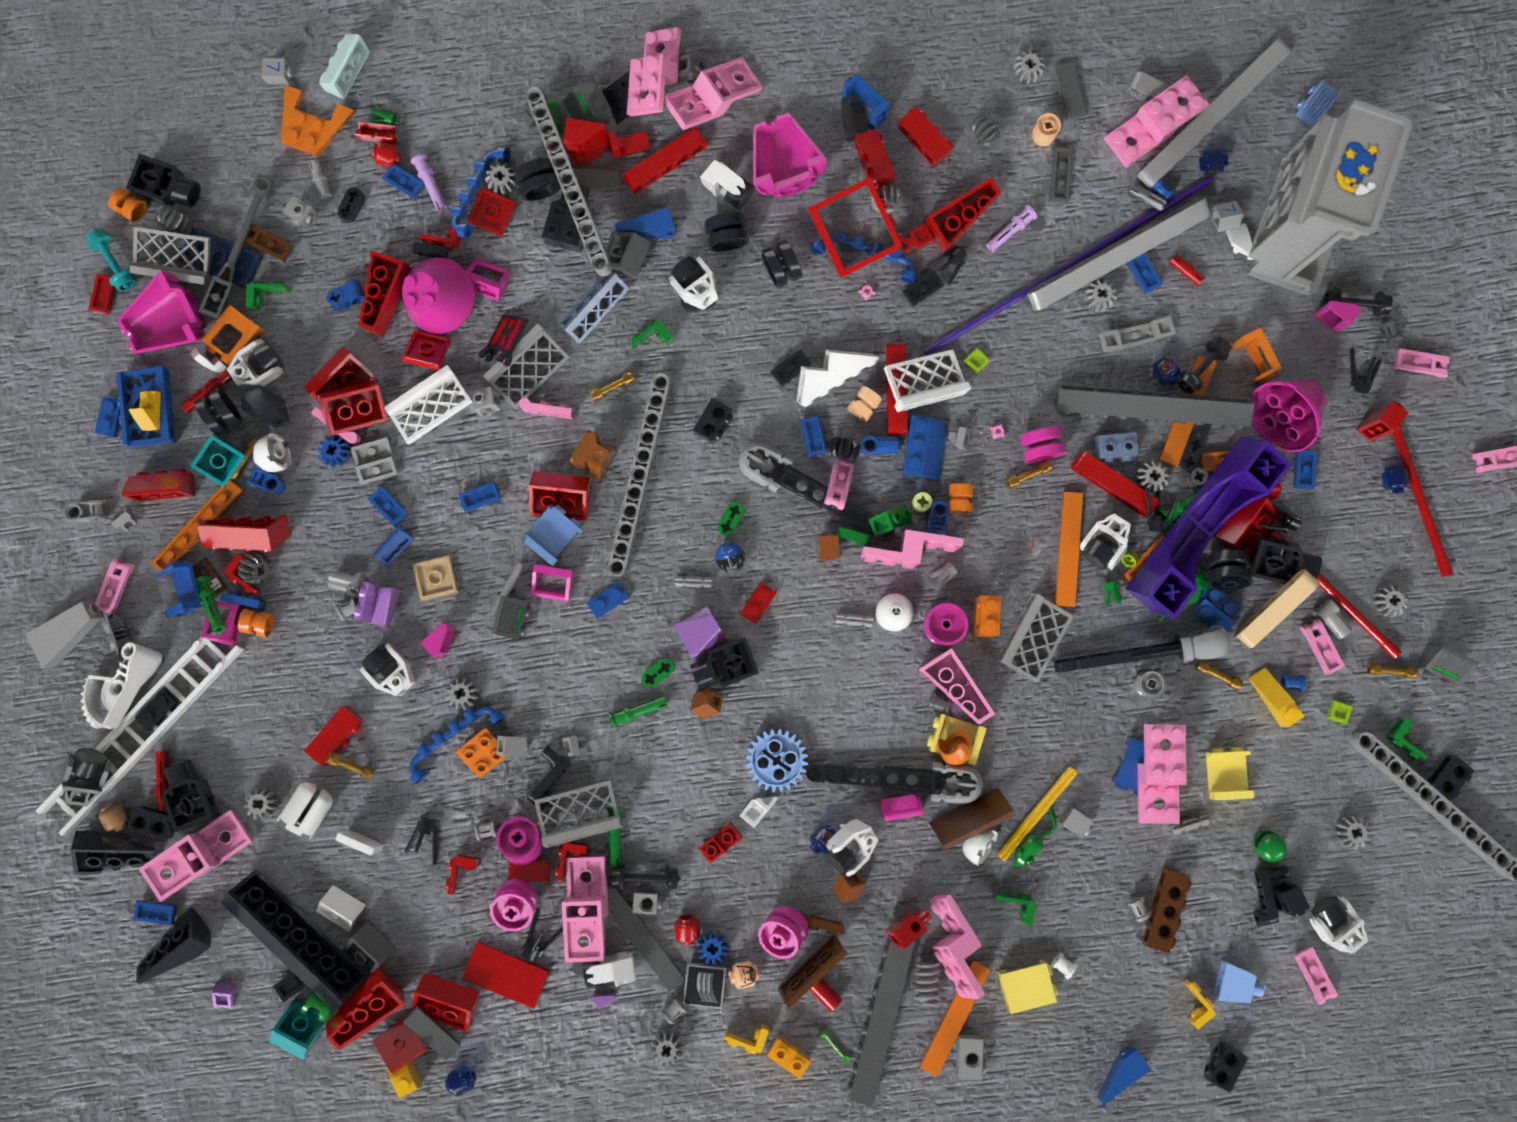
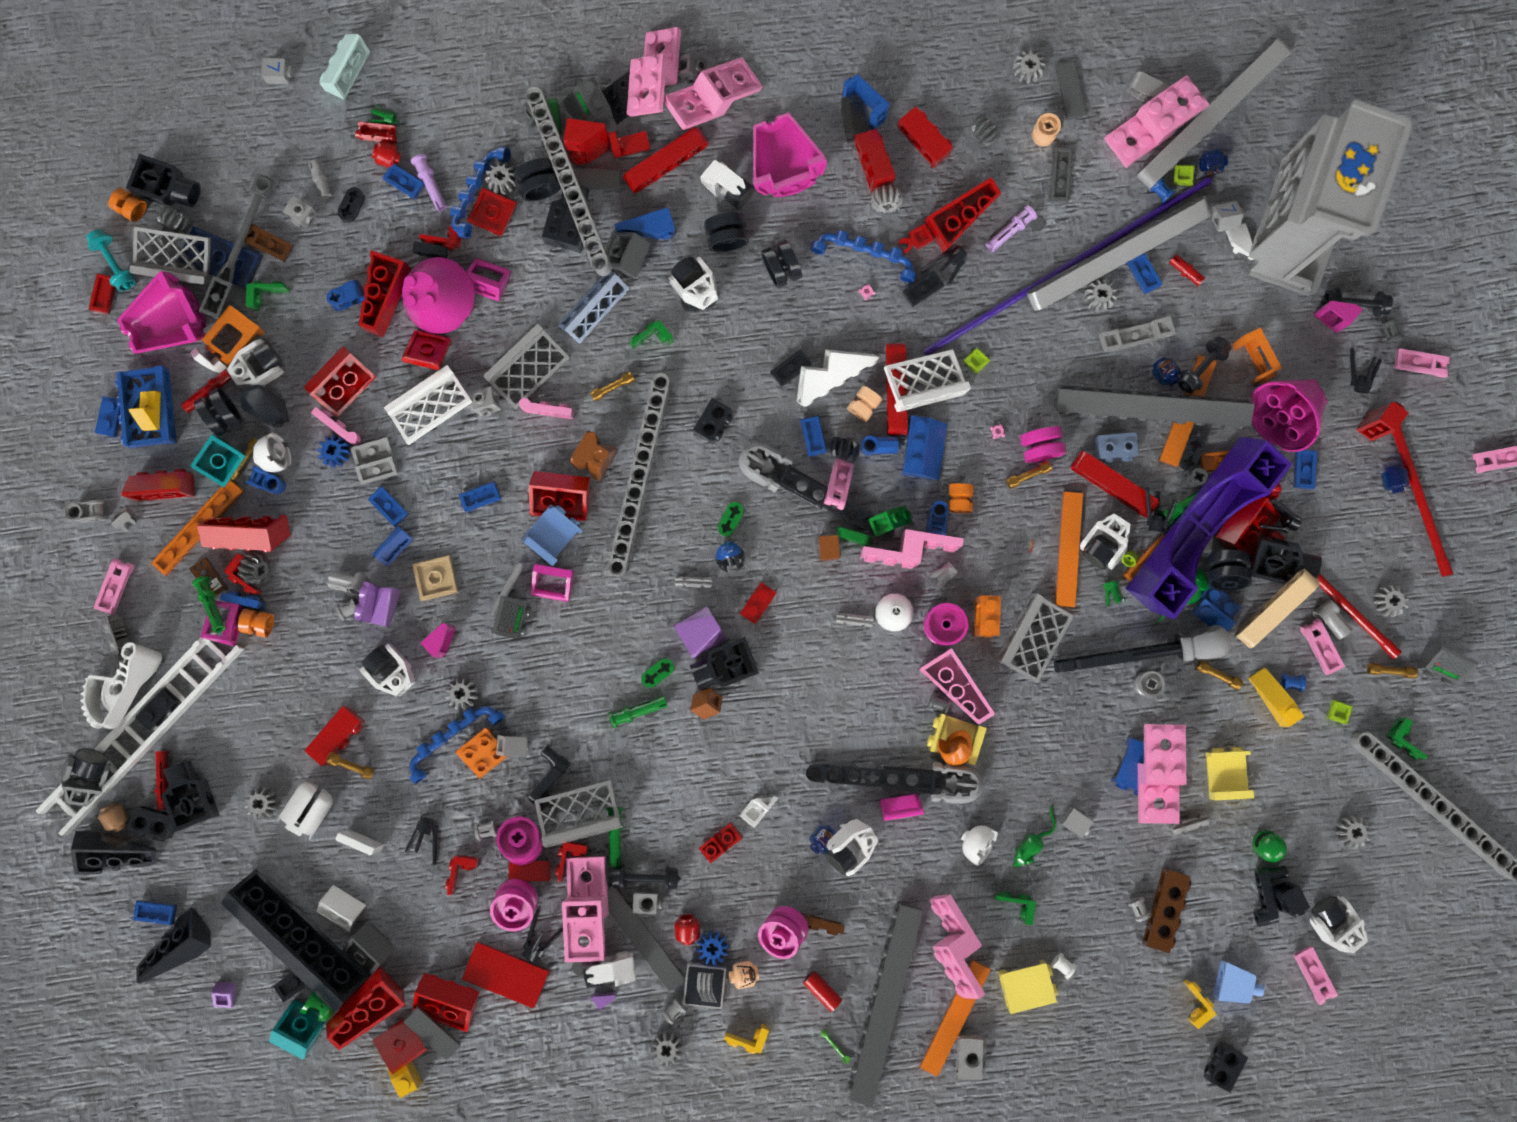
light grey slope [26,601,101,668] -> none
bright pink bracket [139,809,254,902] -> none
blue panel [157,560,202,618] -> none
orange wing [281,85,355,157] -> none
red slope [317,380,388,436] -> none
clear blue head [445,1066,476,1096] -> none
black flag [479,314,529,367] -> none
light grey tile [562,736,586,757] -> none
blue plate [587,582,629,619] -> none
light blue gear [745,729,808,792] -> none
light orange brick [767,1034,811,1079] -> none
reddish brown tile [778,936,848,1009] -> none
red window [808,177,904,278] -> none
dark orange panel [833,872,866,903] -> none
red torso [885,909,932,949] -> none
yellowish green wheel [912,492,932,513] -> none
light grey piece [914,960,940,1004] -> none
reddish brown tile [929,788,1015,850] -> none
light grey tile [948,427,970,451] -> none
yellow axle [997,767,1078,861] -> none
blue slope [1097,1045,1151,1105] -> none
flat silver axle [1129,183,1167,211] -> none
light grey gear [1136,460,1170,493] -> none
medium blue brick [1295,81,1340,127] -> none
black brick [1427,755,1475,801] -> none
none -> lime tile [1174,165,1195,186]

